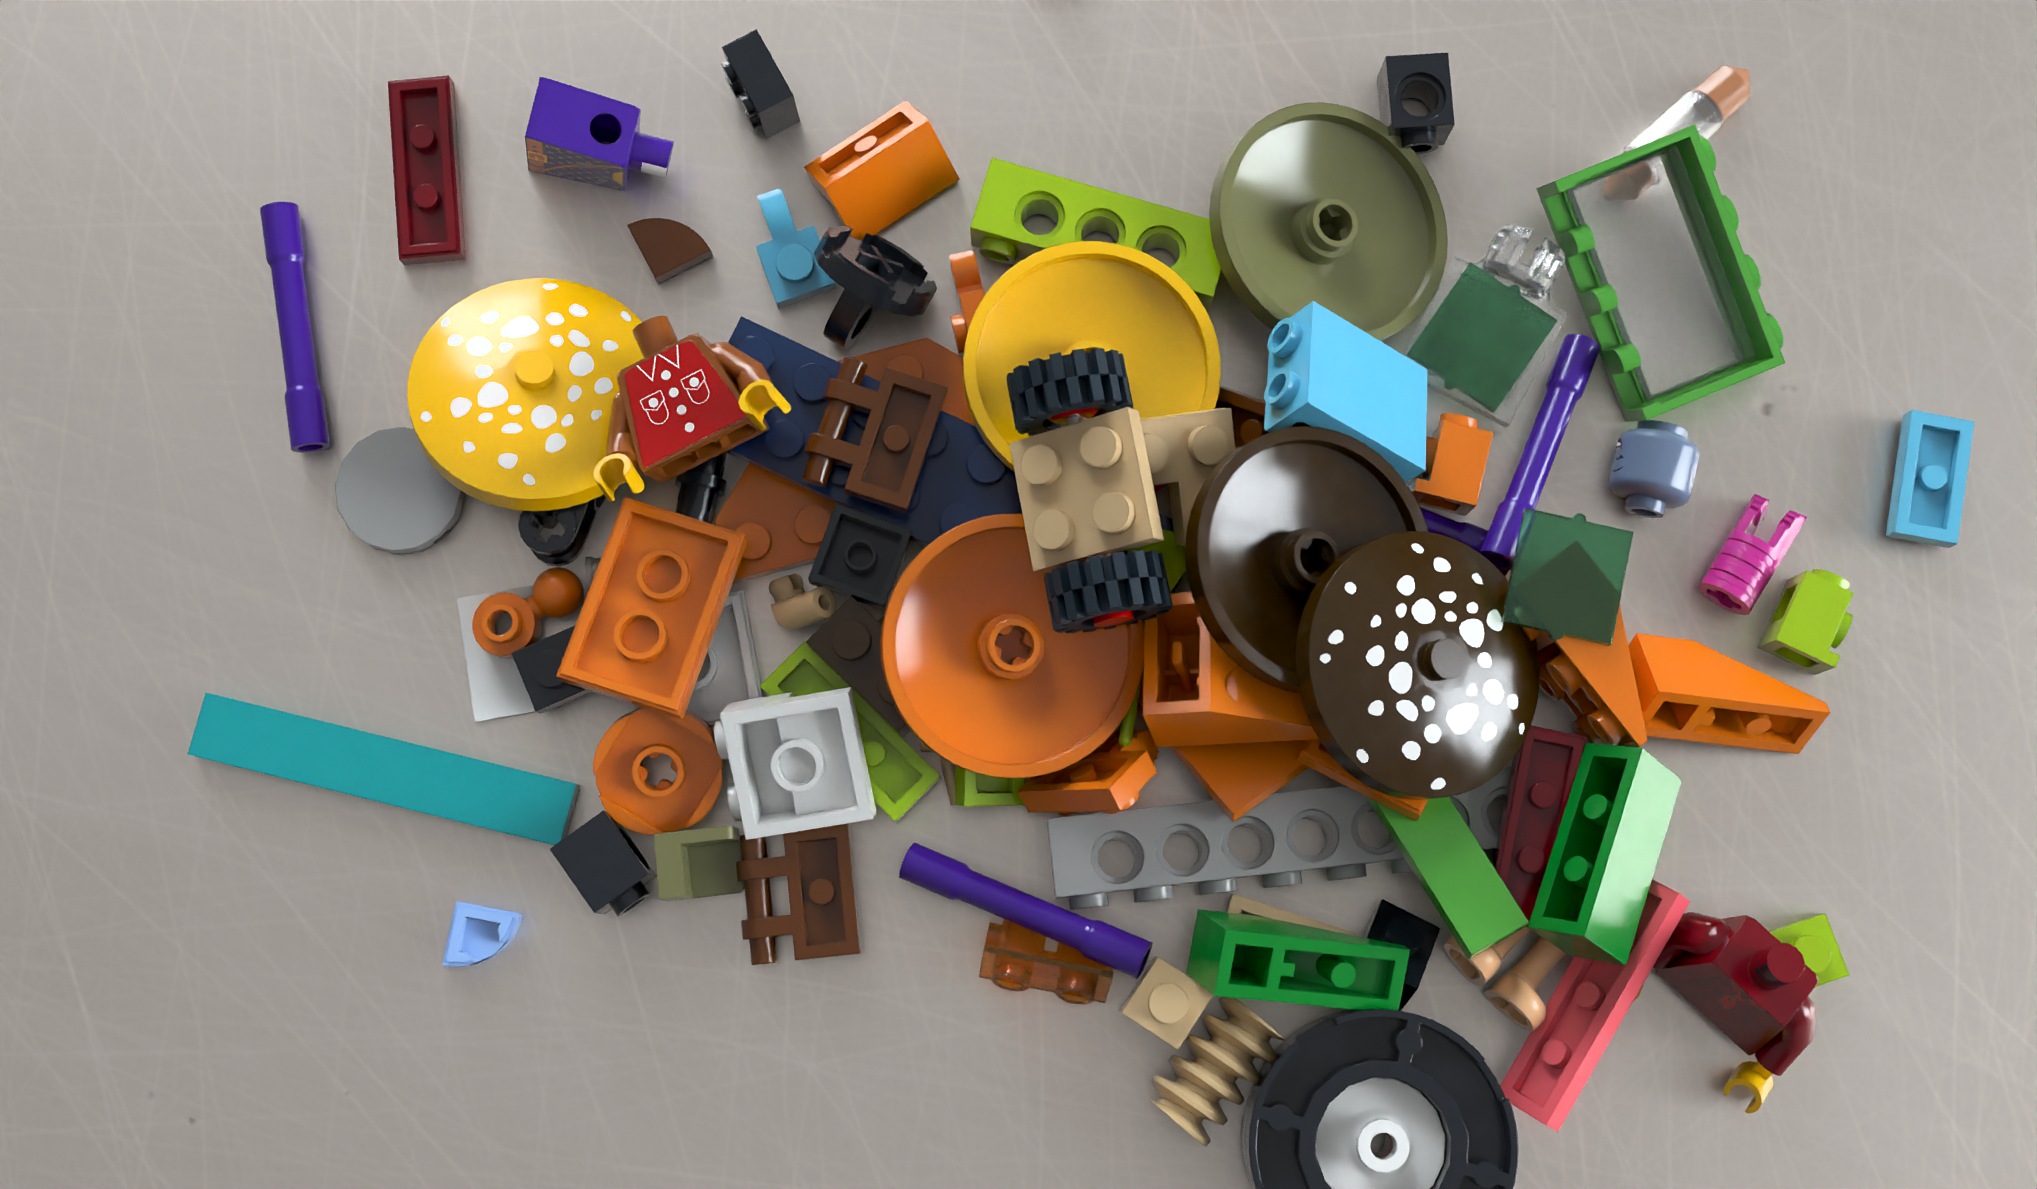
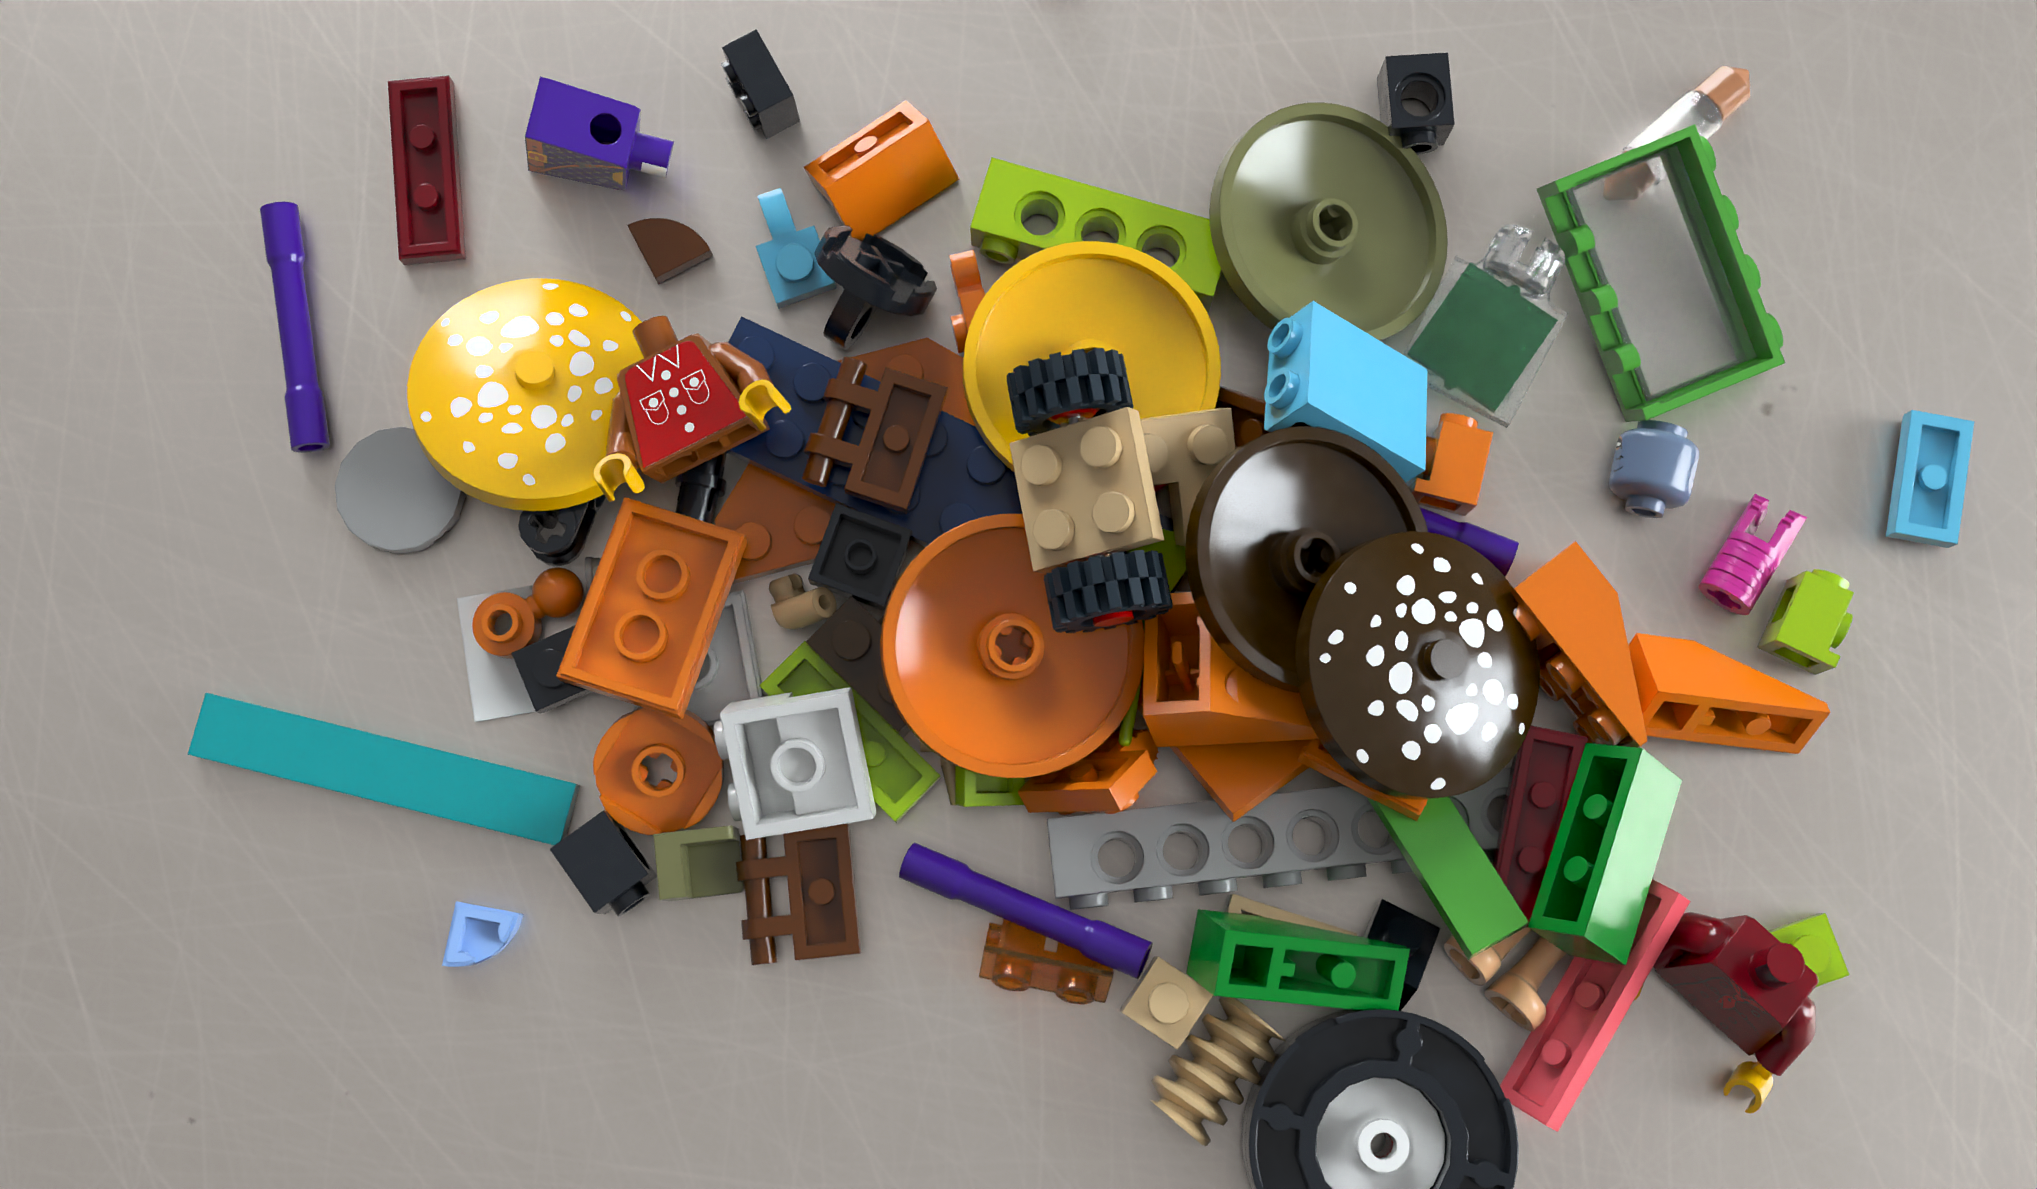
dark purple piece [1480,333,1600,570] -> none
clear green piece [1501,508,1633,646] -> none

